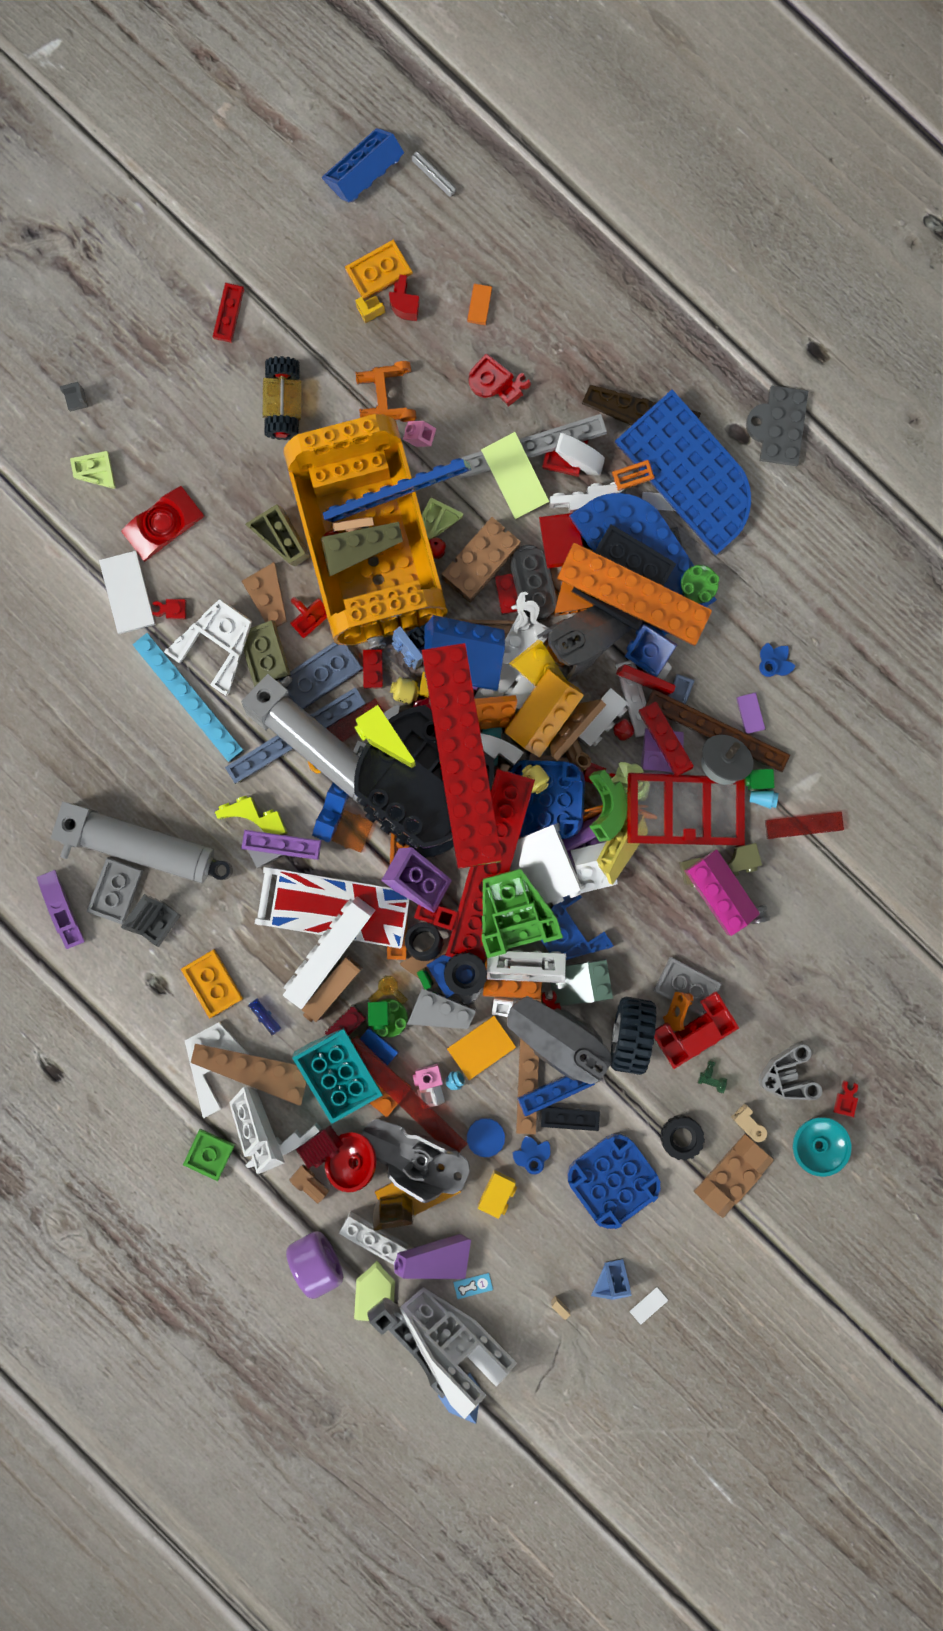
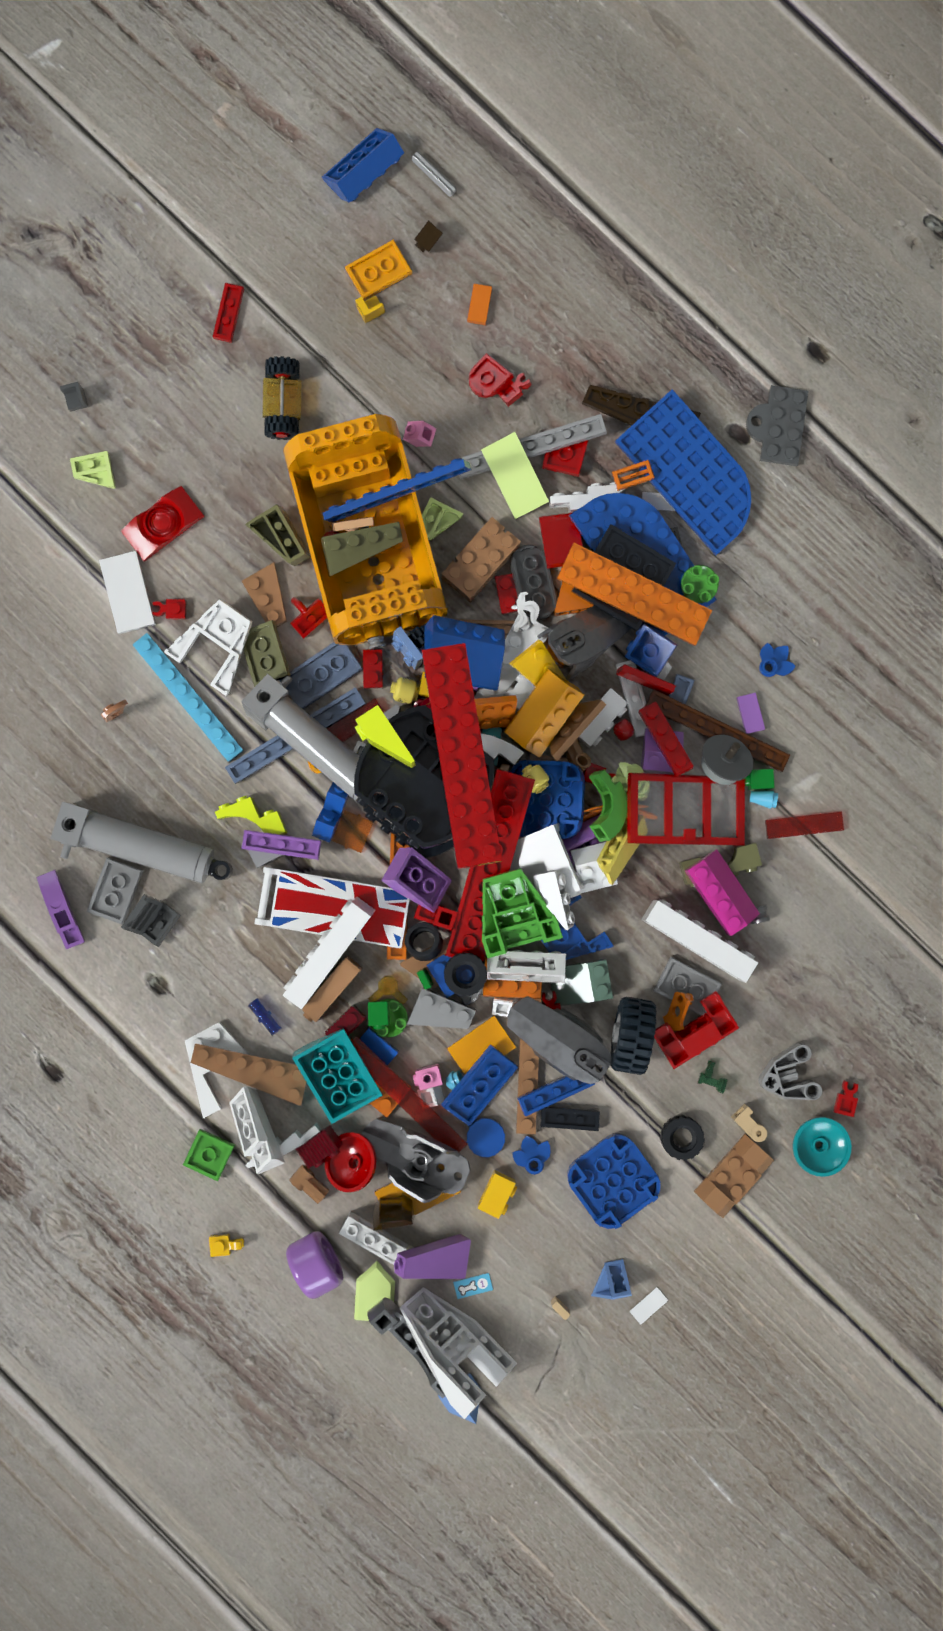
light orange tile [181,949,244,1019] -> none
orange connector [355,361,417,422] -> none
red brick [389,274,420,321] -> none
red piece [429,537,446,559] -> none
white slope [555,433,605,476] -> none
none -> nougat piece [101,700,128,722]
none -> yellow plate [209,1234,244,1257]
none -> dark brown brick [414,220,443,253]
none -> blue tile [441,1044,519,1127]
none -> white slope [533,869,575,930]
none -> white brick [641,899,758,983]

